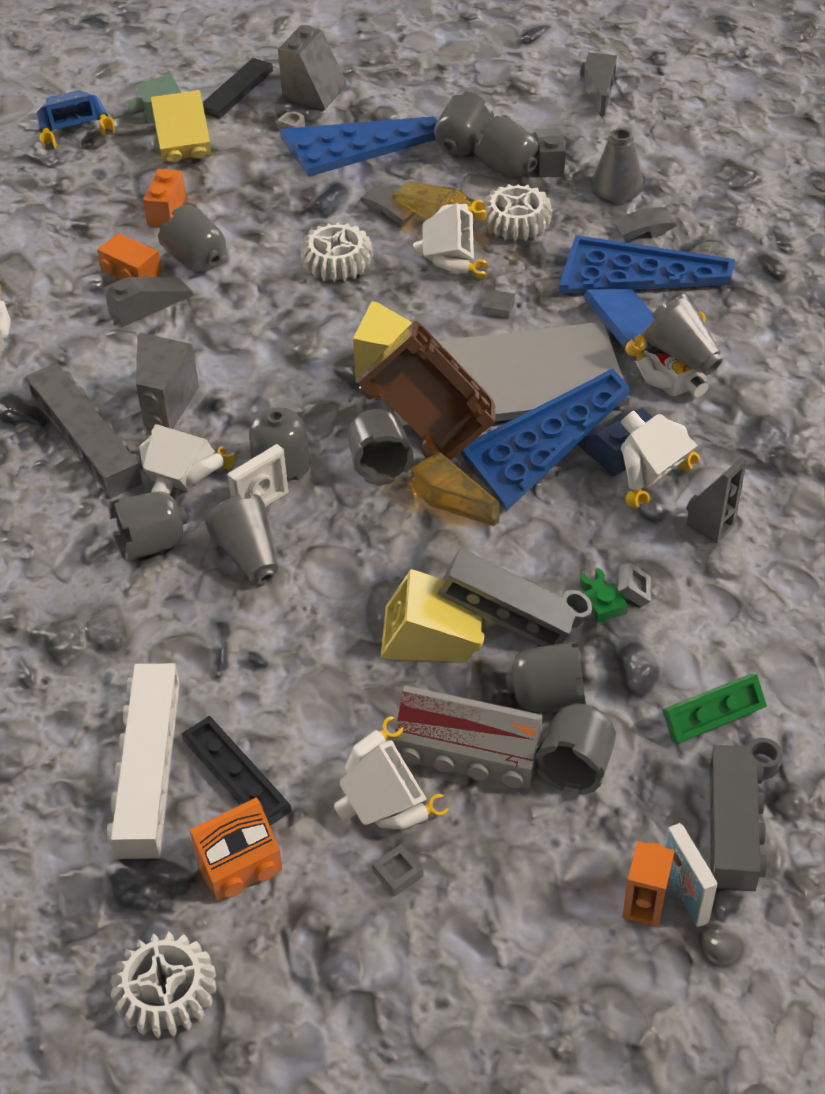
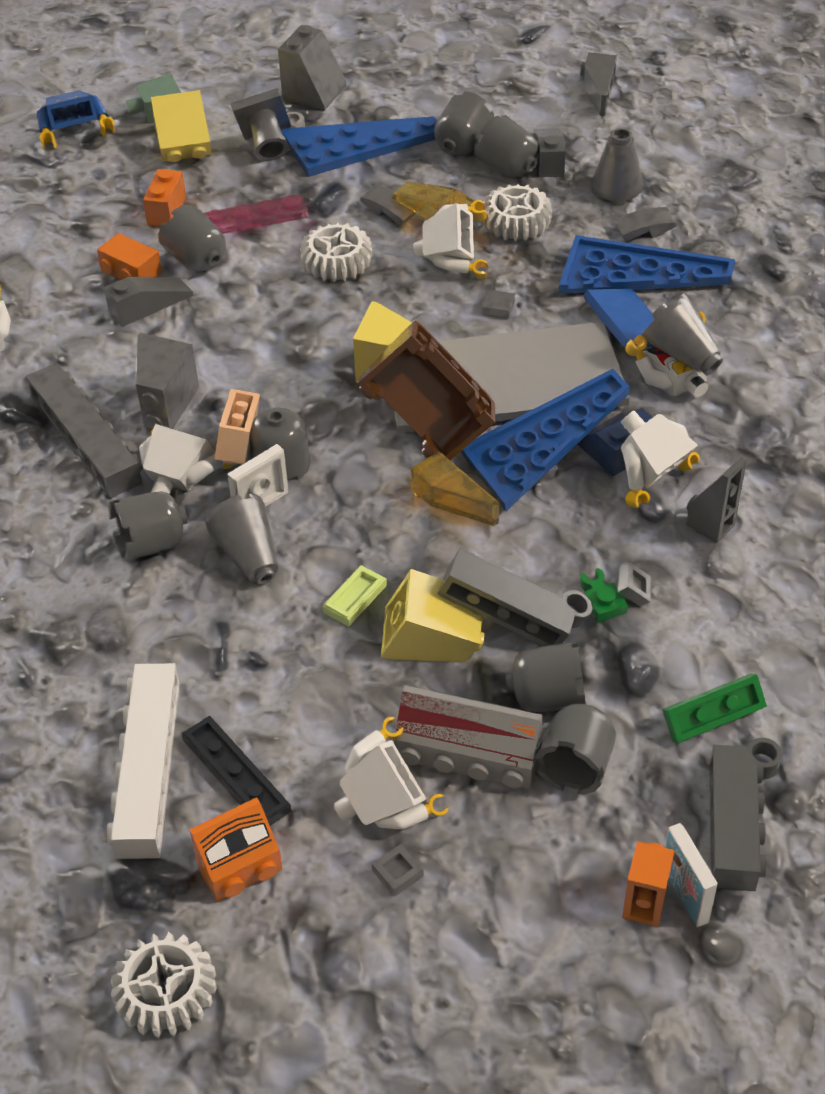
black tile [202,58,273,119] -> none
dark grey cylinder [348,409,413,485] -> none
none -> clear pink plate [204,194,308,234]
none -> light nougat brick [214,389,260,465]
none -> flat silver plant [231,88,291,161]
none -> yellowish green tile [322,565,387,627]

